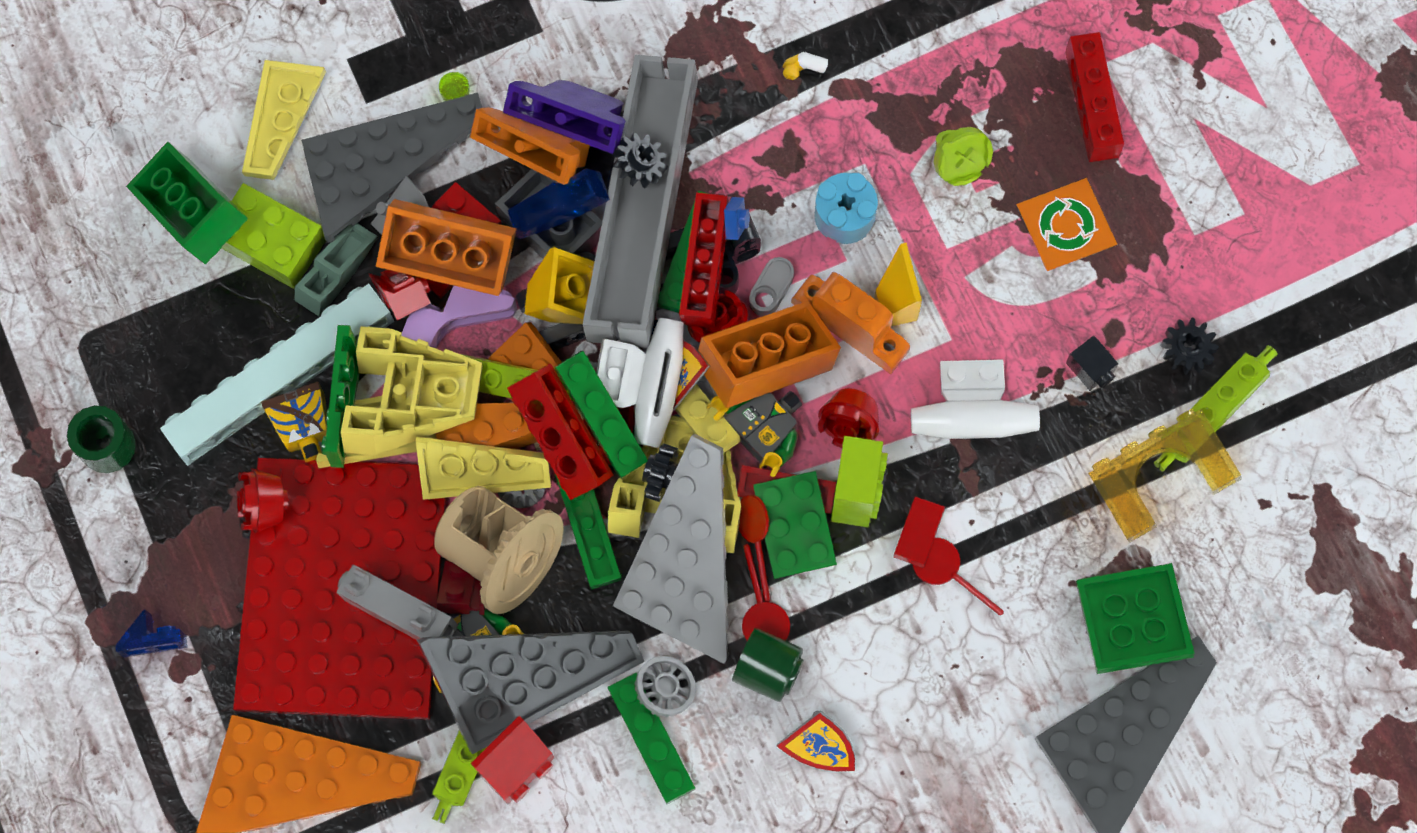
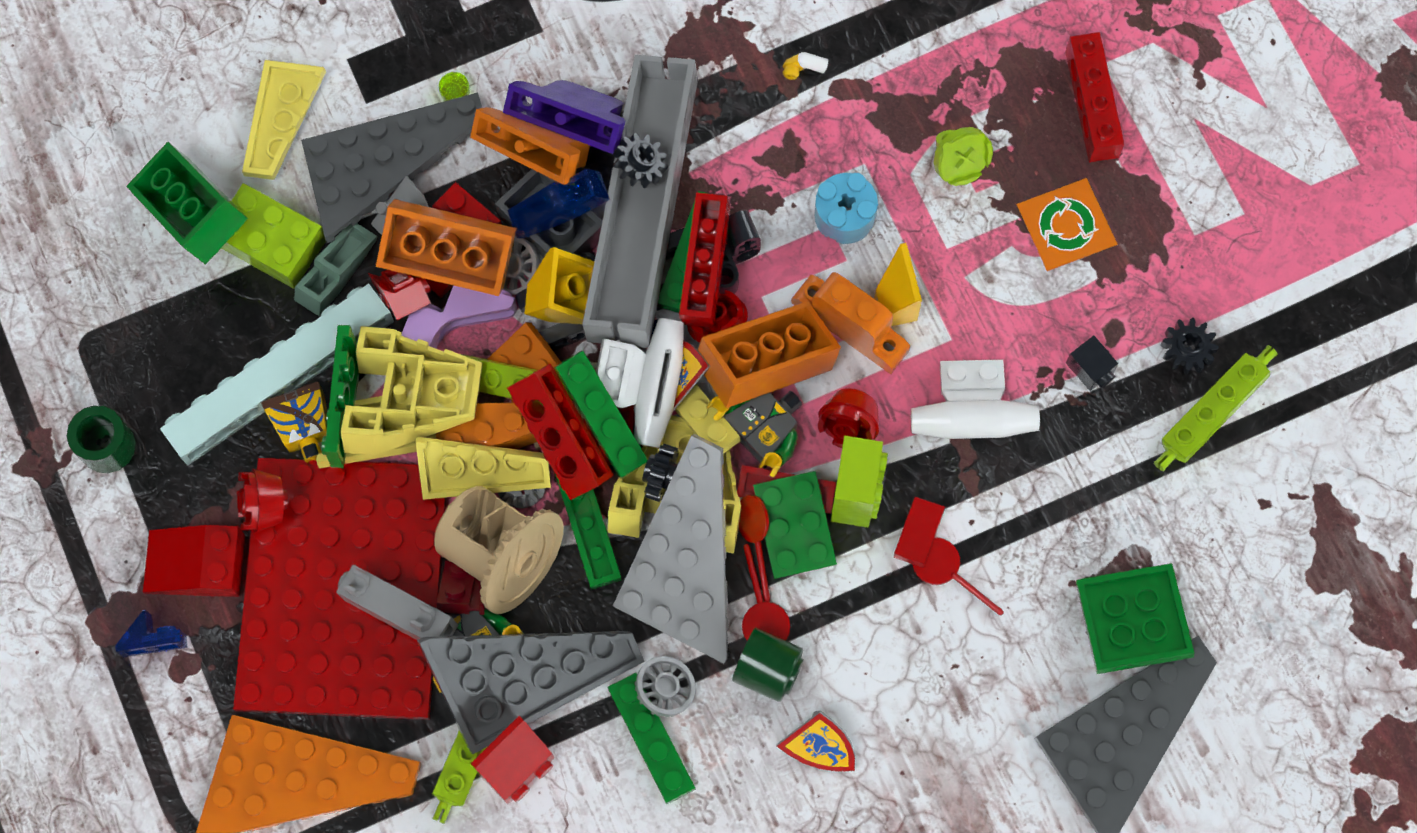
blue plate [724,197,750,240] -> none
light grey piece [749,257,794,316] -> none
clear yellow arch [1088,409,1242,543] -> none
none -> red slope [143,525,245,597]
none -> light grey wheel [503,236,542,295]

